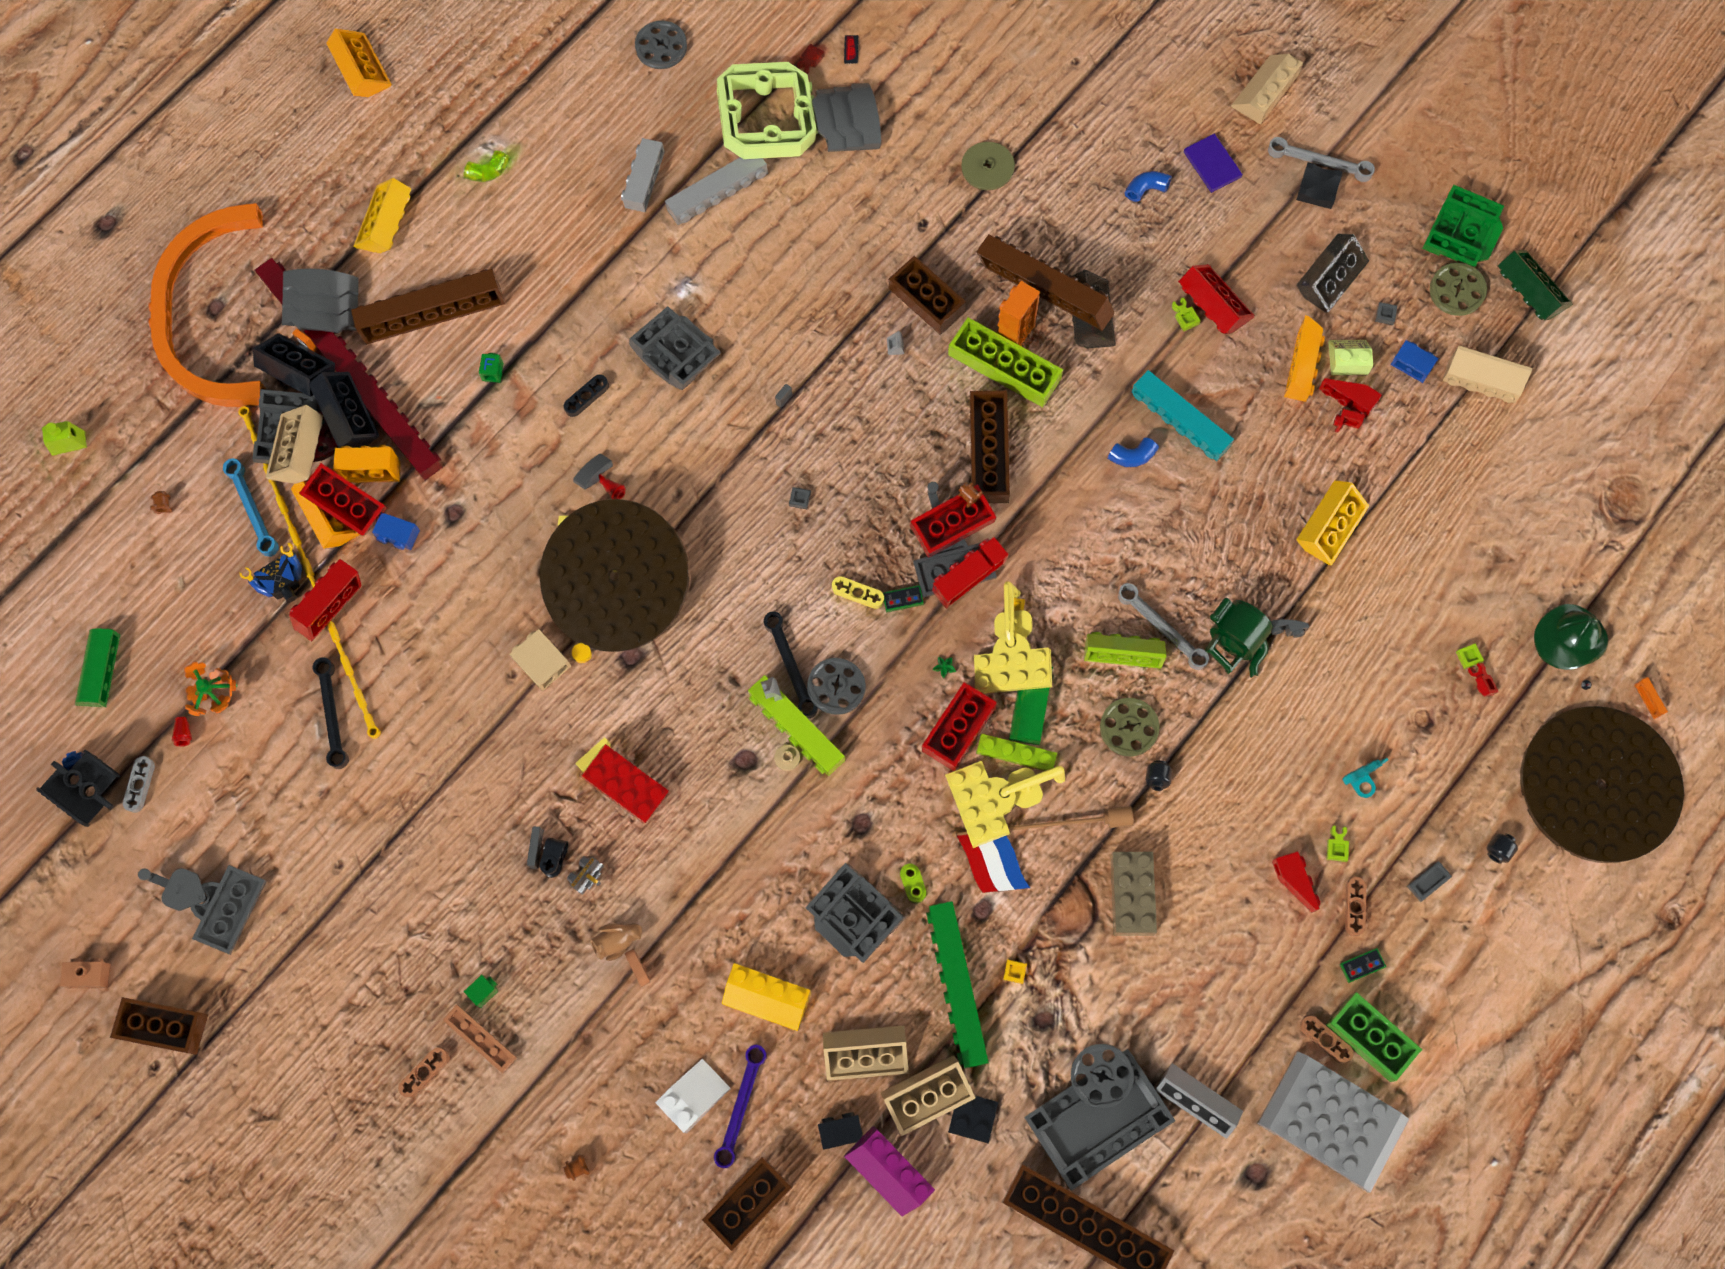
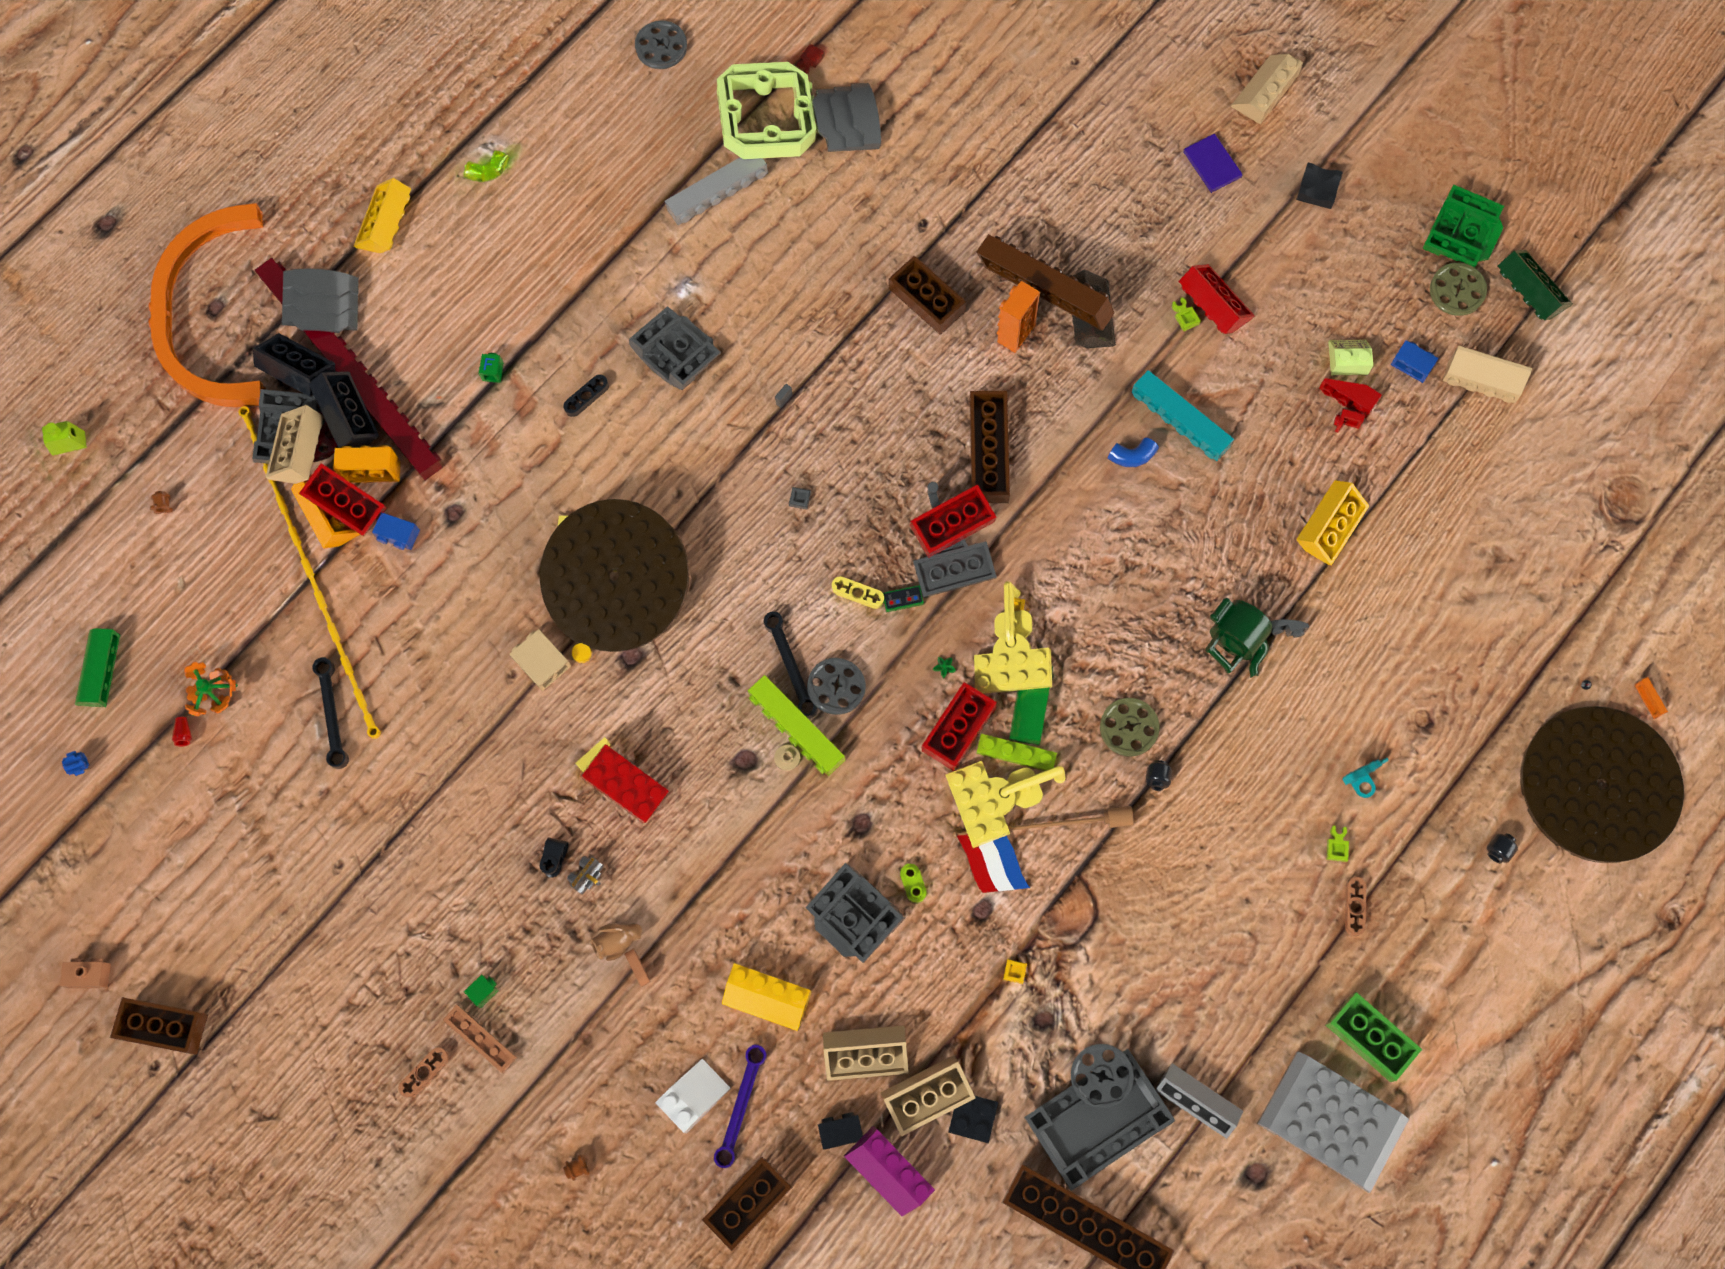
black piece [36,750,120,827] -> none
light grey beam [123,756,155,813] -> none
dark grey plate [138,865,267,955] -> none
dark azure piece [223,458,279,557] -> none
torso [240,542,302,603] -> none
red brick [289,559,362,642] -> none
orange tile [292,329,321,355] -> none
light orange slope [326,28,392,97] -> none
reddish brown brick [351,269,505,345] -> none
dark grey tile [527,826,544,869] -> none
dark grey slope [573,454,613,490] -> none
red cone [599,474,626,499] -> none
light grey brick [621,138,665,212] -> none
light grey slope [761,677,782,701] -> none
sticker [844,35,858,64] -> none
light grey slope [887,331,904,355] -> none
green brick [926,901,989,1069] -> none
red piece [932,537,1009,609] -> none
lime brick [948,317,1063,408] -> none
dark orange brick [958,482,983,508] -> none
olive piece [961,142,1015,190] -> none
lime slope [1084,632,1166,669] -> none
dark tan brick [1110,852,1157,936] -> none
light grey piece [1118,583,1209,670] -> none
blue cylinder [1124,171,1172,202] -> none
light grey piece [1268,137,1375,182] -> none
red slope [1272,851,1321,913] -> none
light orange slope [1284,315,1325,402] -> none
clear smoke slope [1296,234,1369,313] -> none
nougat beam [1300,1016,1354,1063] -> none
tile [1339,948,1386,983] -> none
dark grey tile [1375,302,1397,325] -> none
dark grey tile [1407,861,1452,902] -> none
lime plate [1456,643,1484,669] -> none
red plate [1468,663,1499,697] -> none
dark green piece [1534,604,1608,670] -> none

